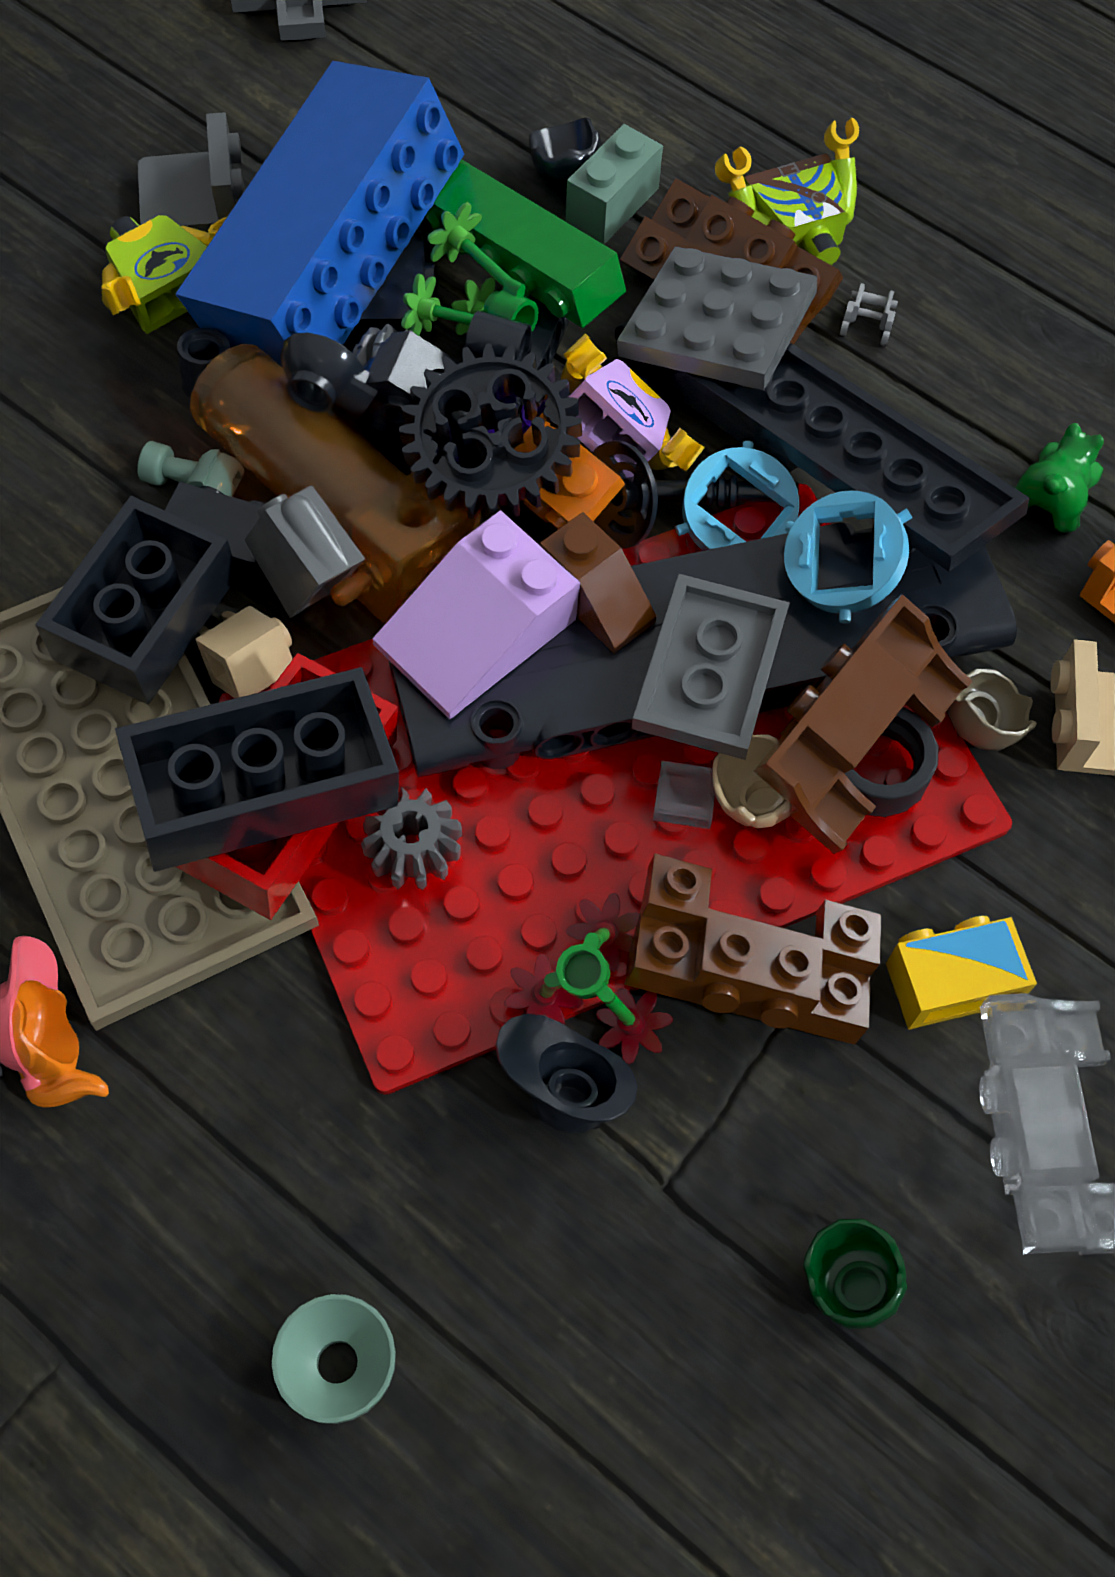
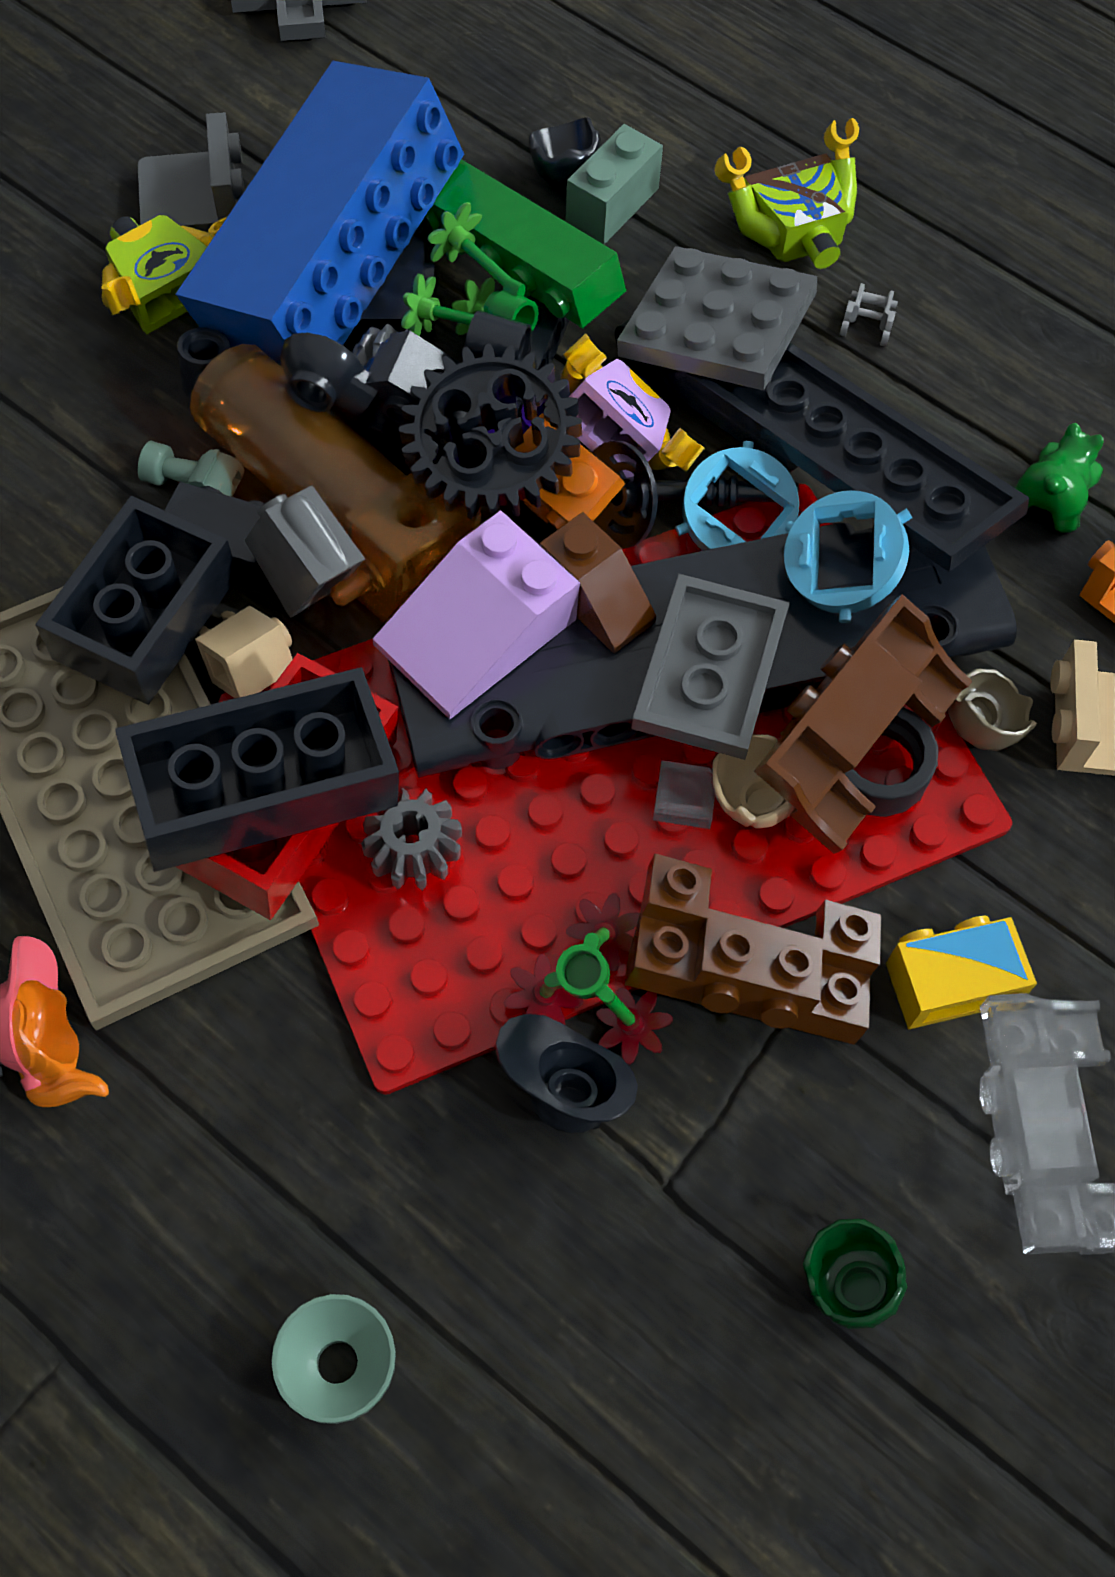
reddish brown bracket [620,178,843,345] -> none

